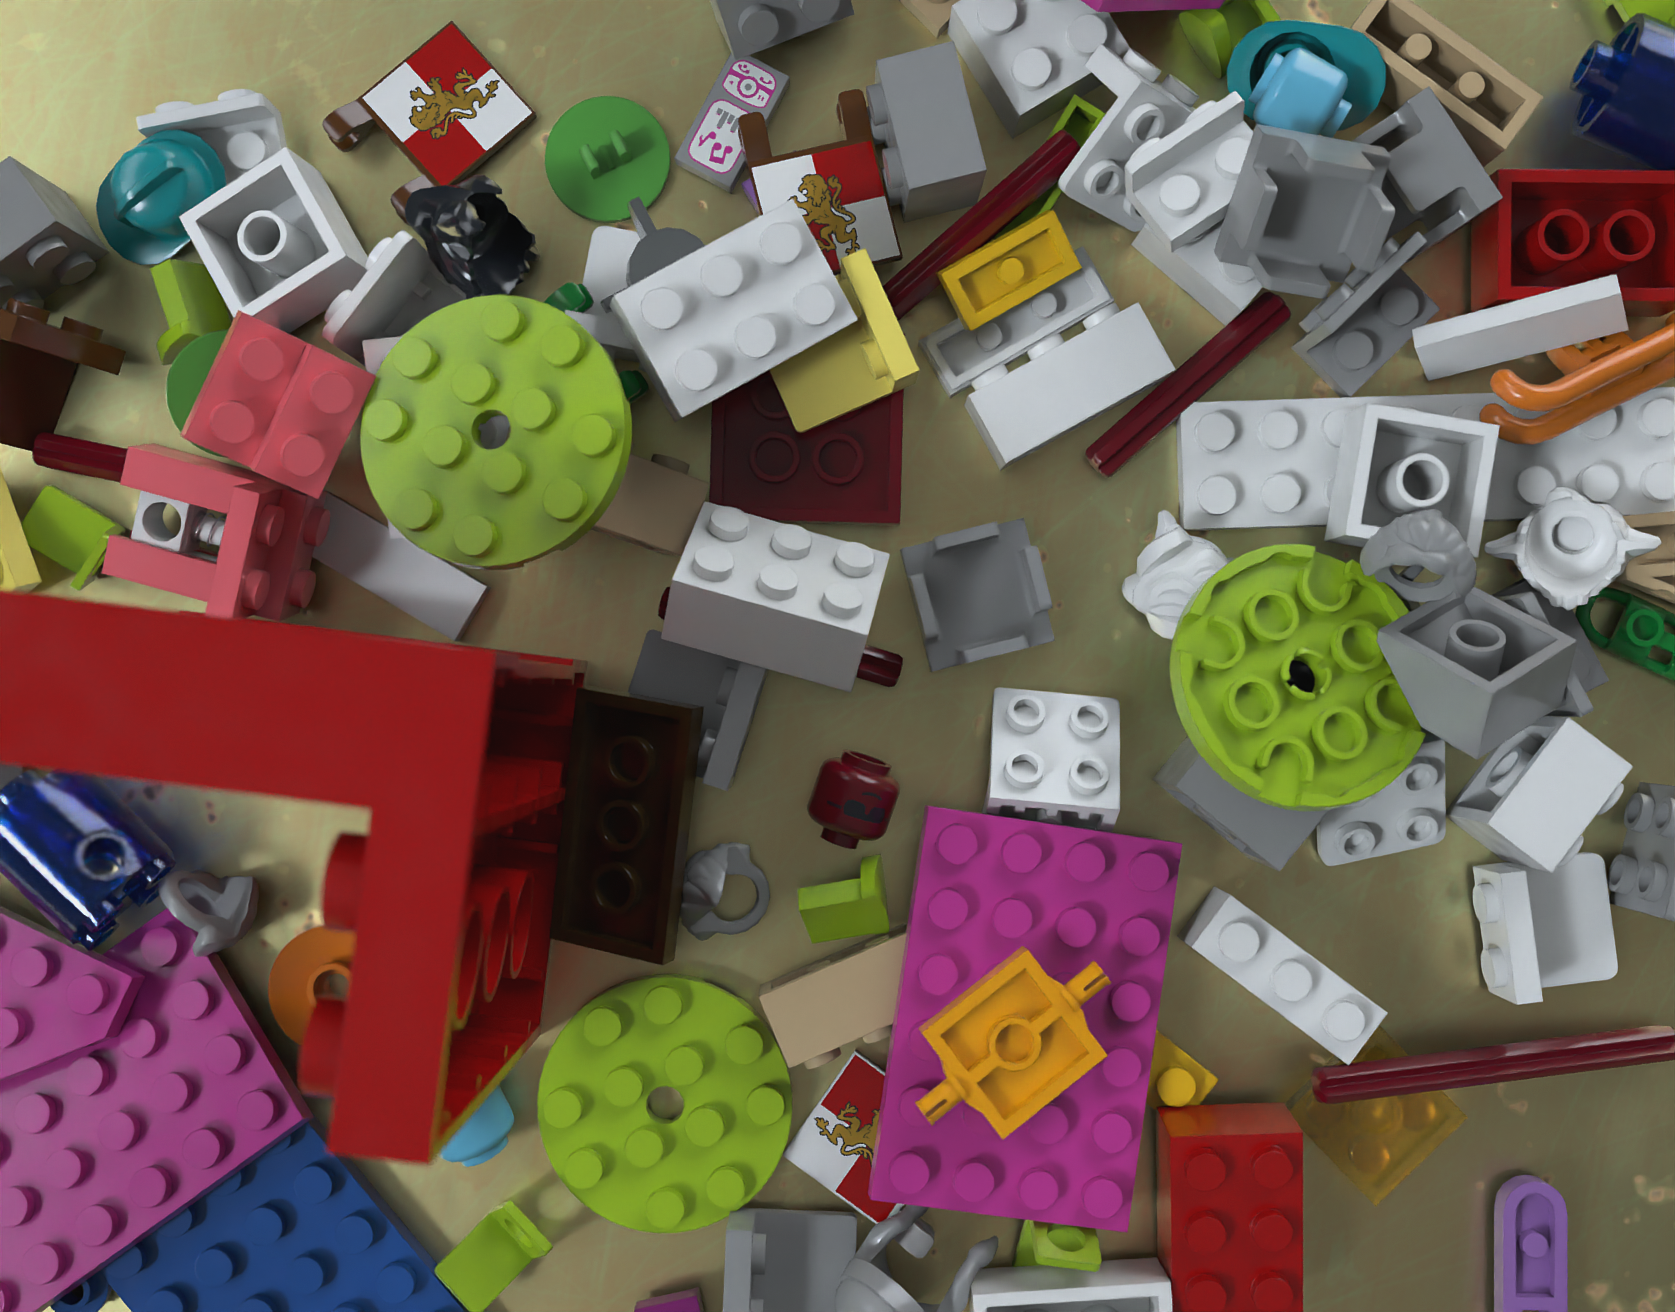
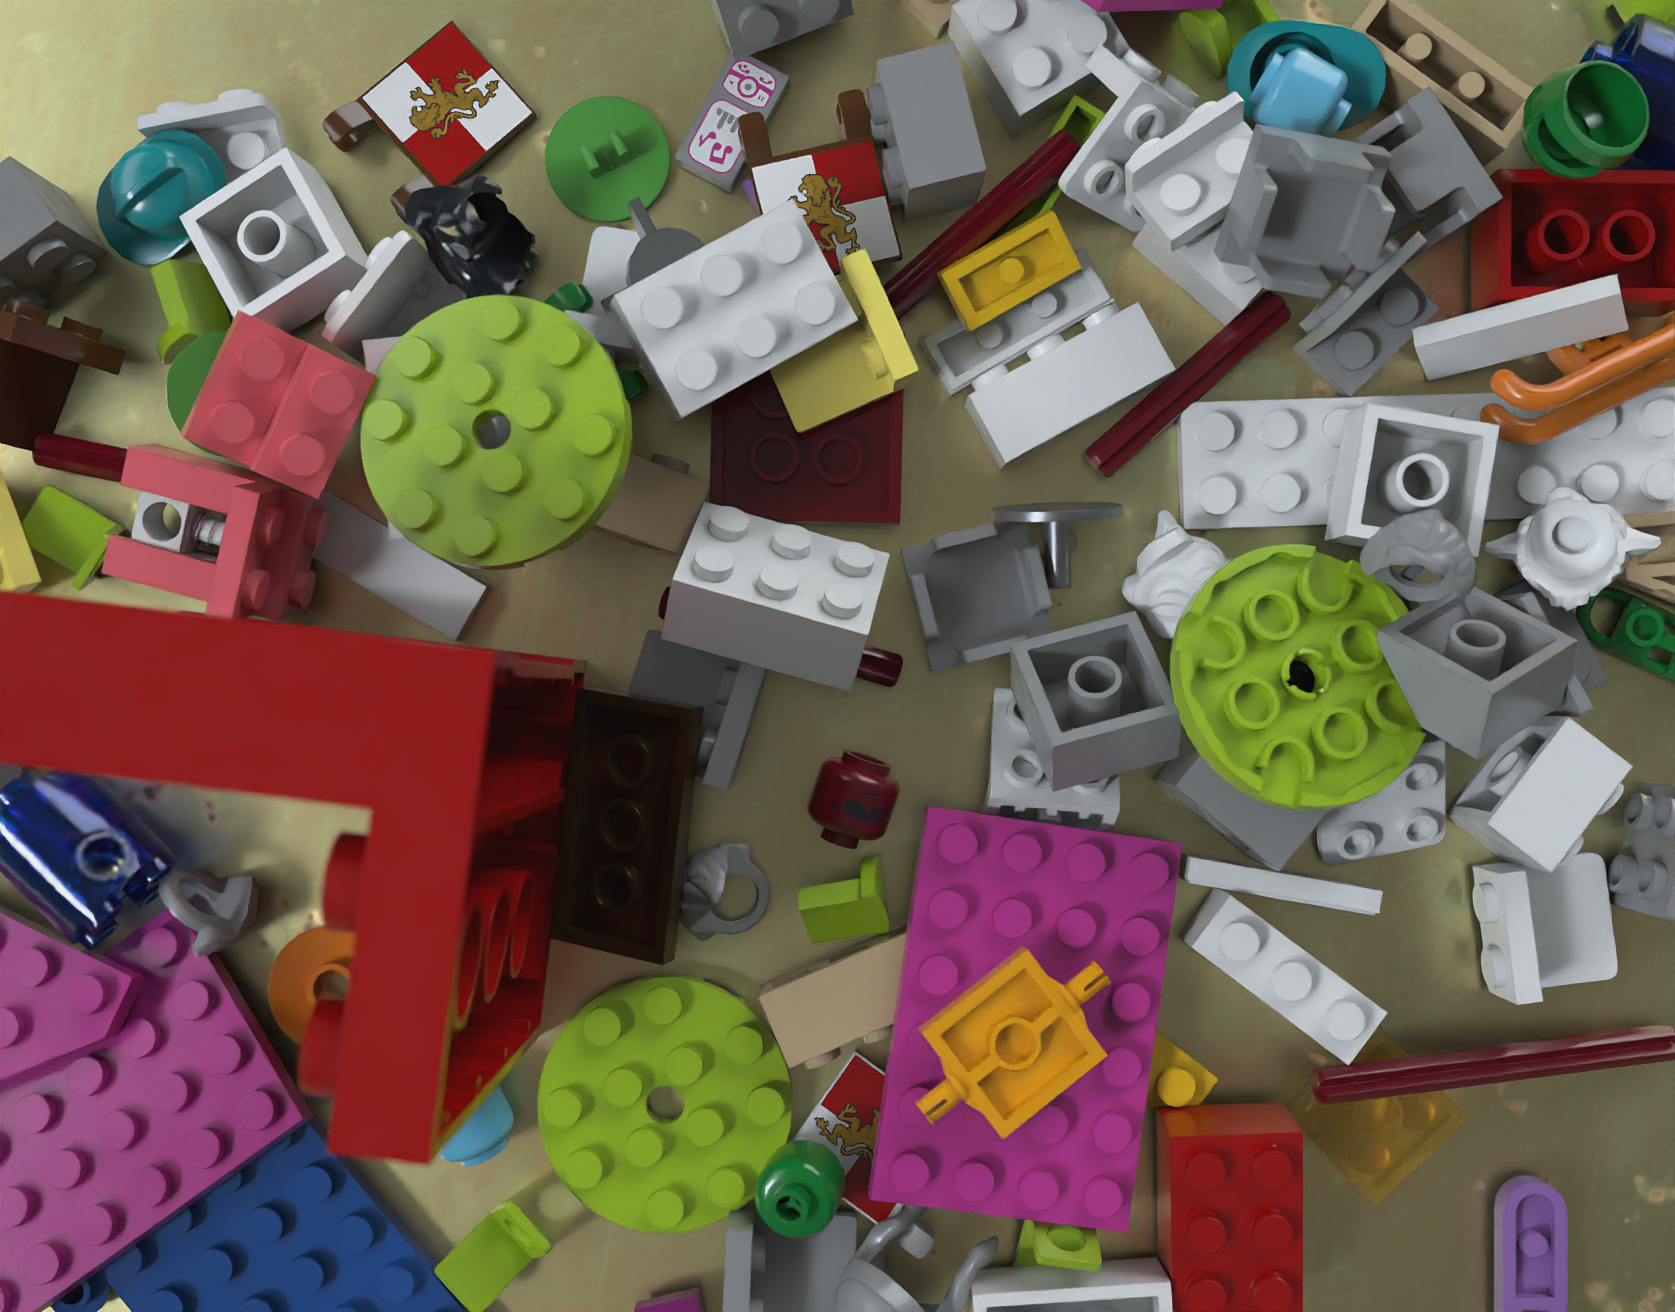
none -> green head [754,1140,846,1239]
none -> flat silver shield [992,502,1122,589]
none -> light grey brick [1010,611,1182,792]
none -> white tile [1178,852,1383,916]
none -> green helmet [1521,60,1650,180]

